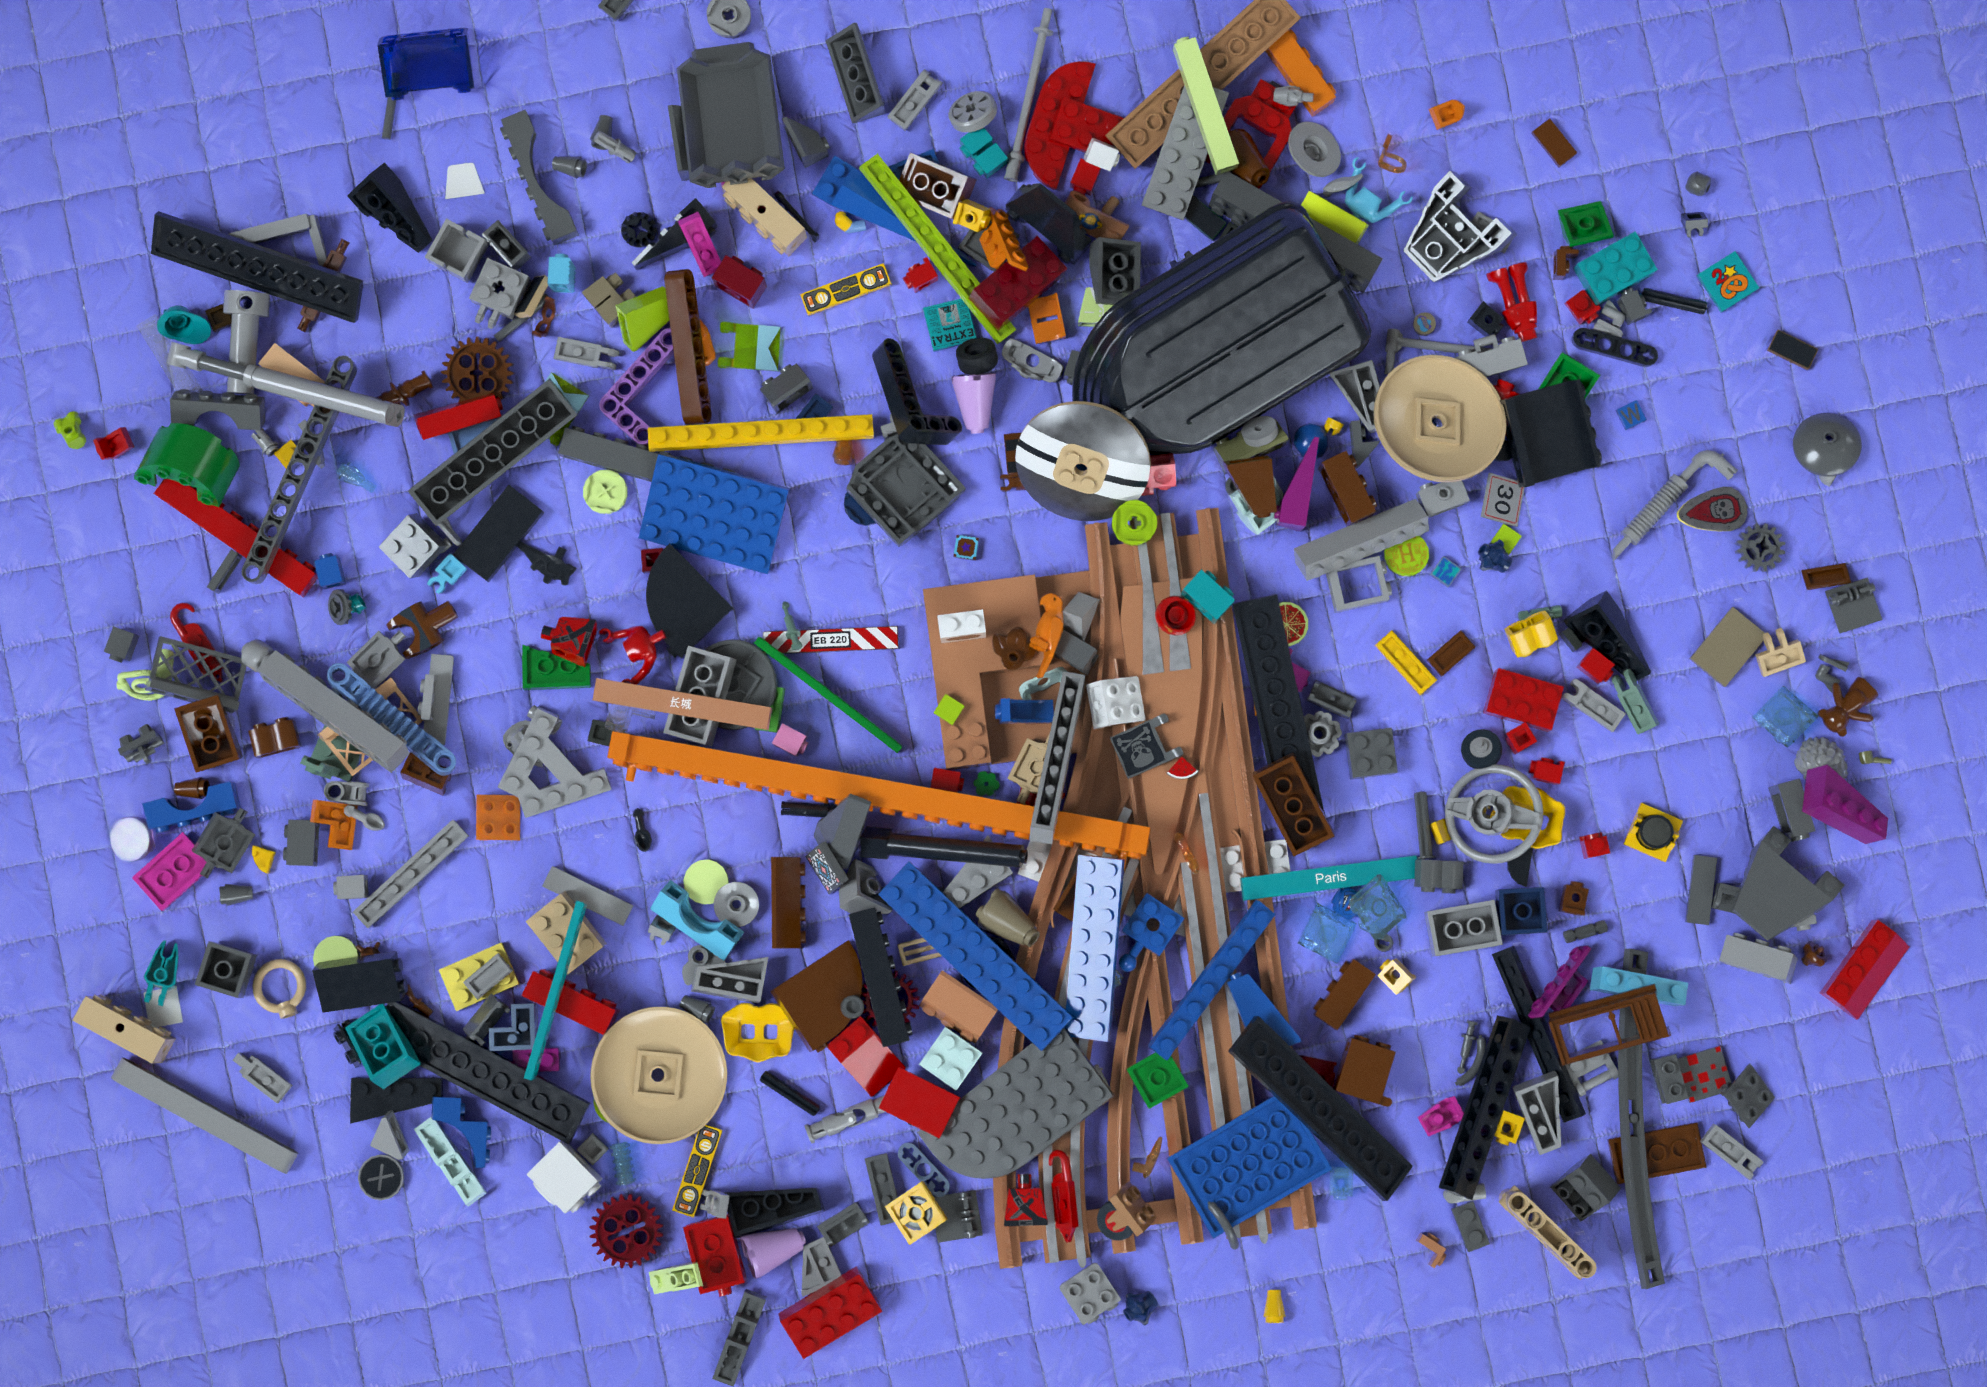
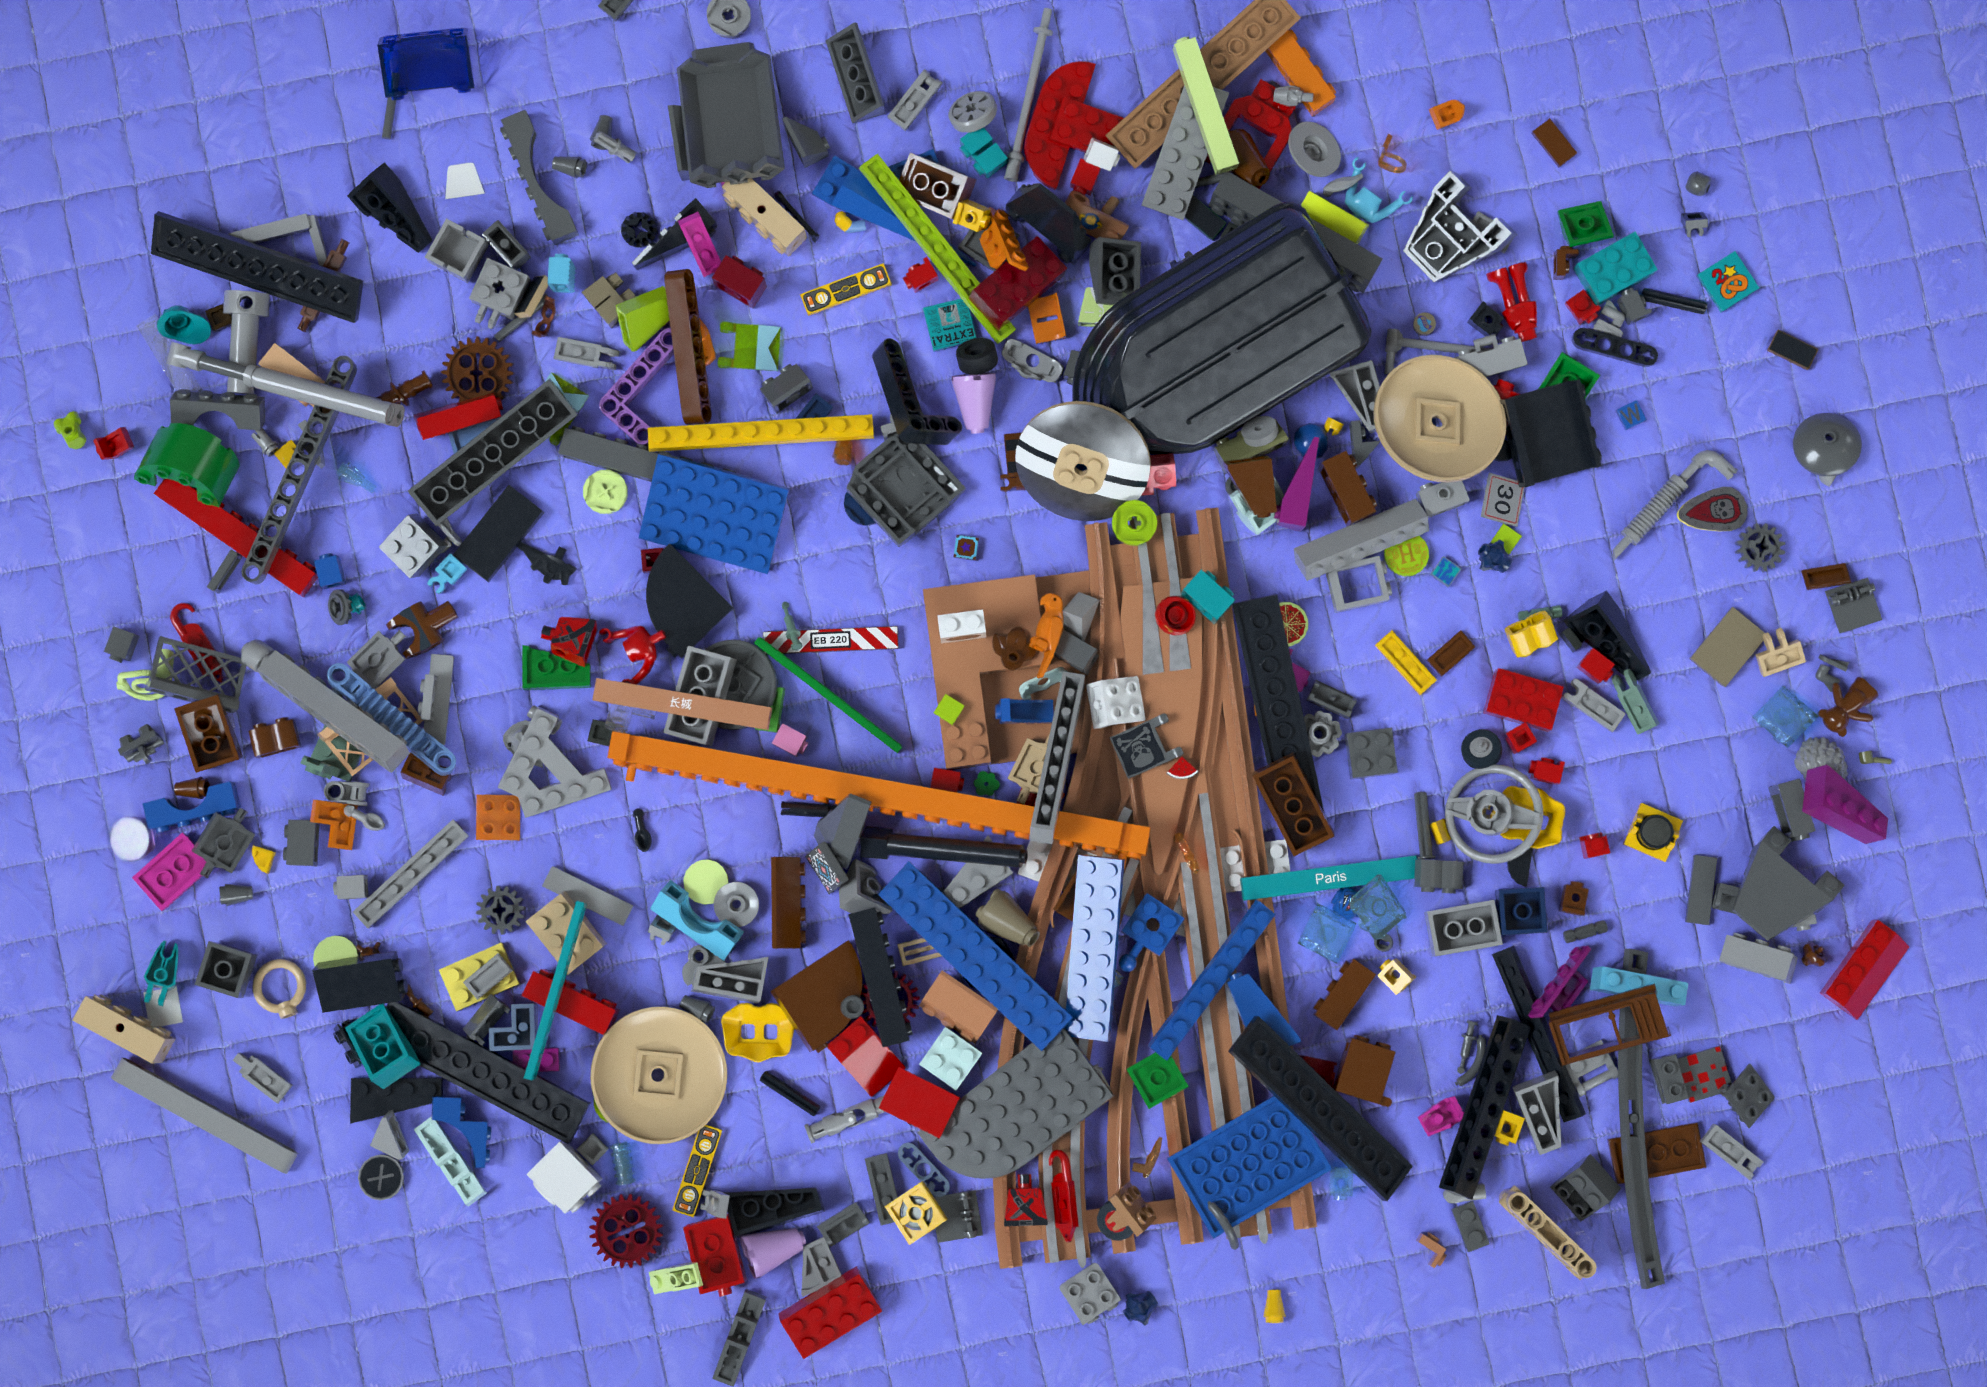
none -> dark grey gear [476,886,526,935]

